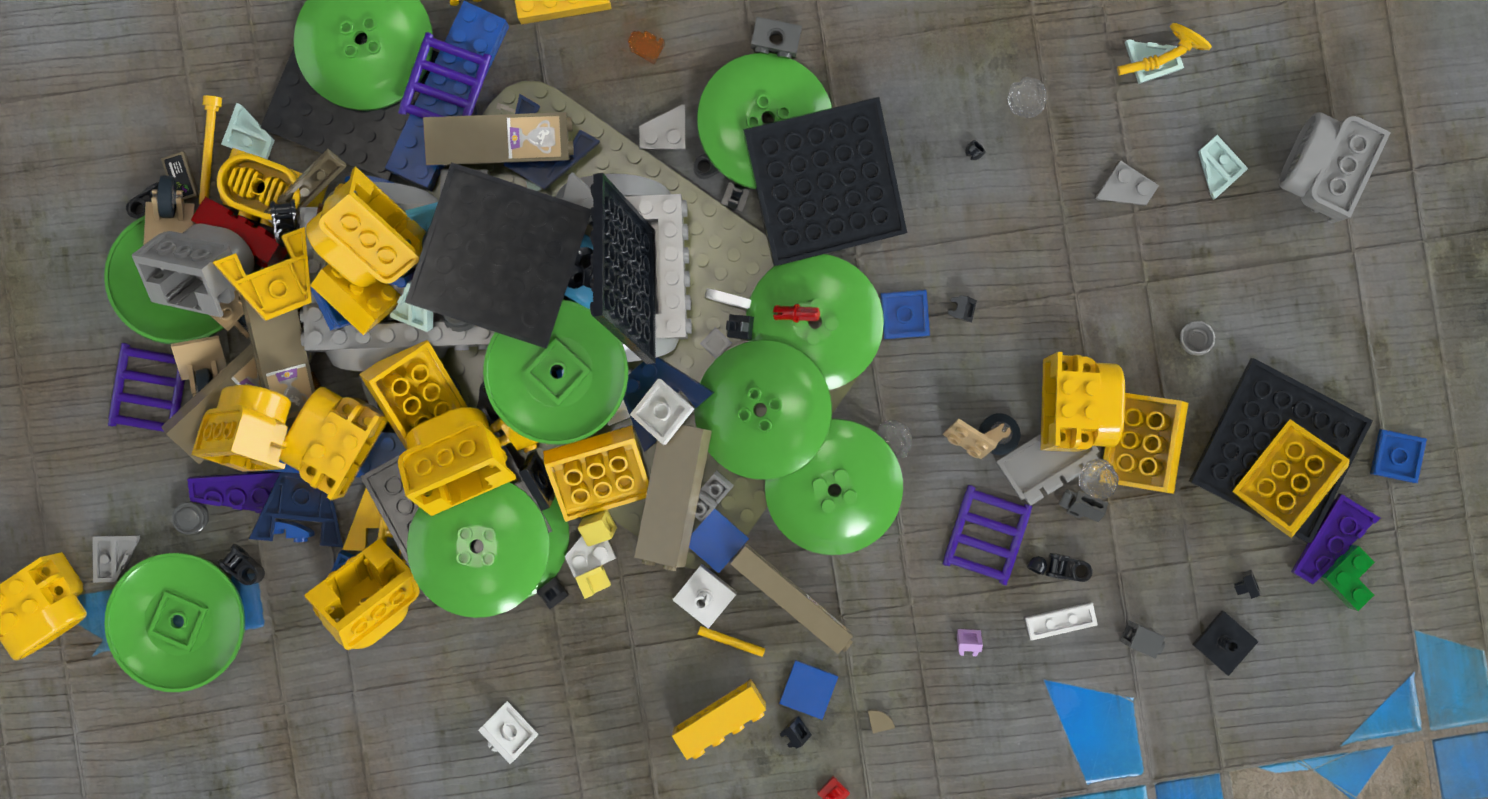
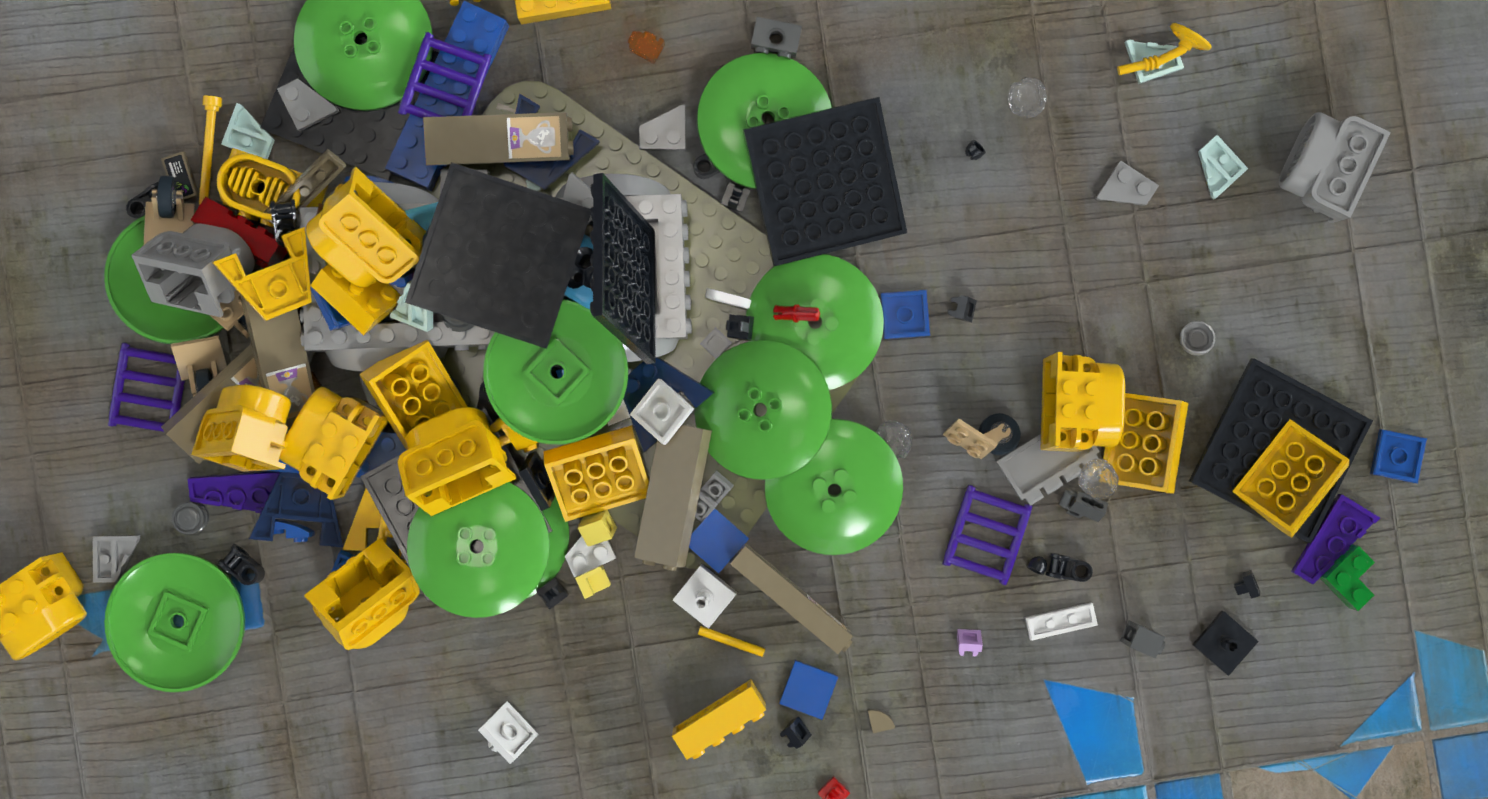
none -> light grey wing [277,79,340,131]

